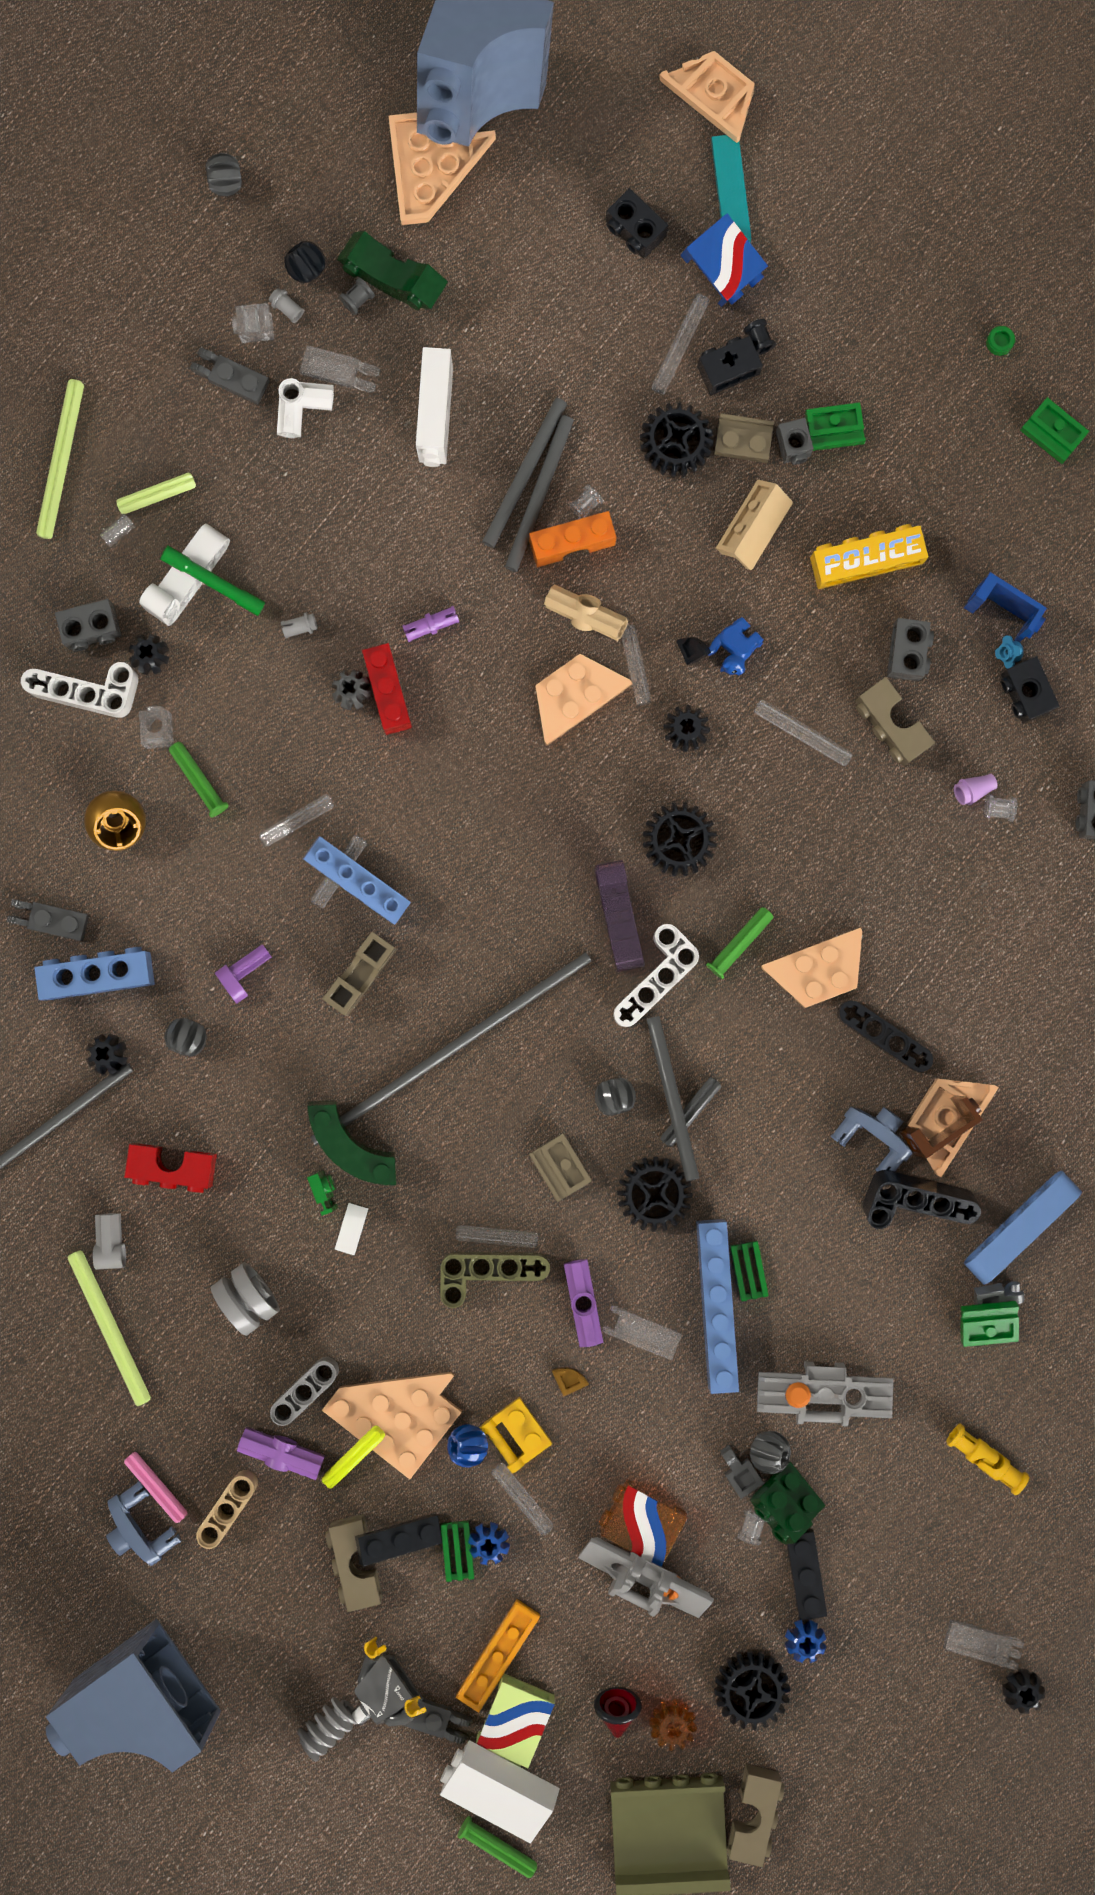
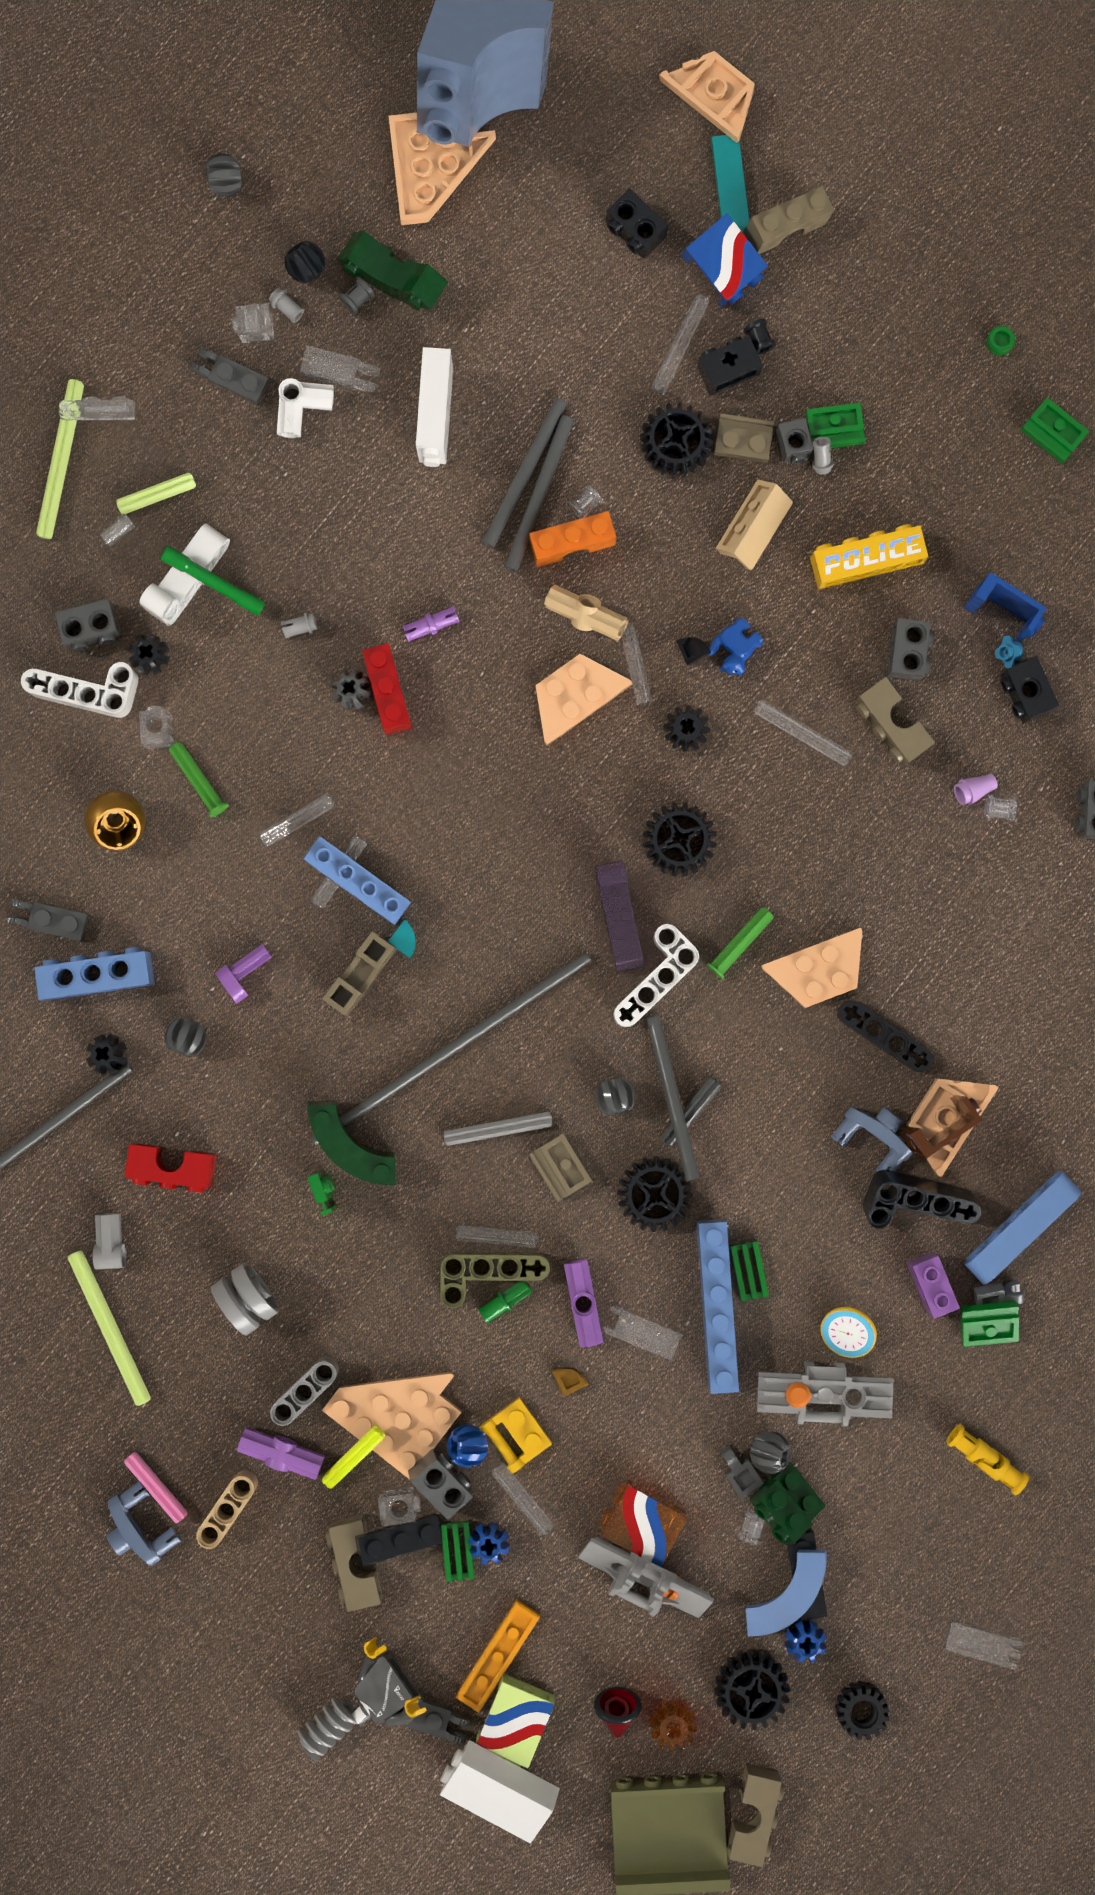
sand blue brick [46,1619,221,1773] -> none
white sticker [335,1203,368,1255] -> none
bright green axle [457,1816,537,1878] -> none
black piece [1002,1669,1045,1714] -> none
none -> clear hinge [59,396,135,420]
none -> clear brick [378,1487,421,1526]
none -> teal tile [388,920,416,958]
none -> dark grey brick [408,1449,473,1520]
none -> light grey axle [444,1112,553,1146]
none -> green axle [478,1281,532,1324]
none -> dark tan arch [743,186,835,254]
none -> medium blue tile [746,1550,827,1637]
none -> light grey pin [812,437,834,475]
none -> piece [821,1307,877,1358]
none -> black tyre [835,1681,889,1740]
none -> medium lavender brick [906,1252,960,1319]

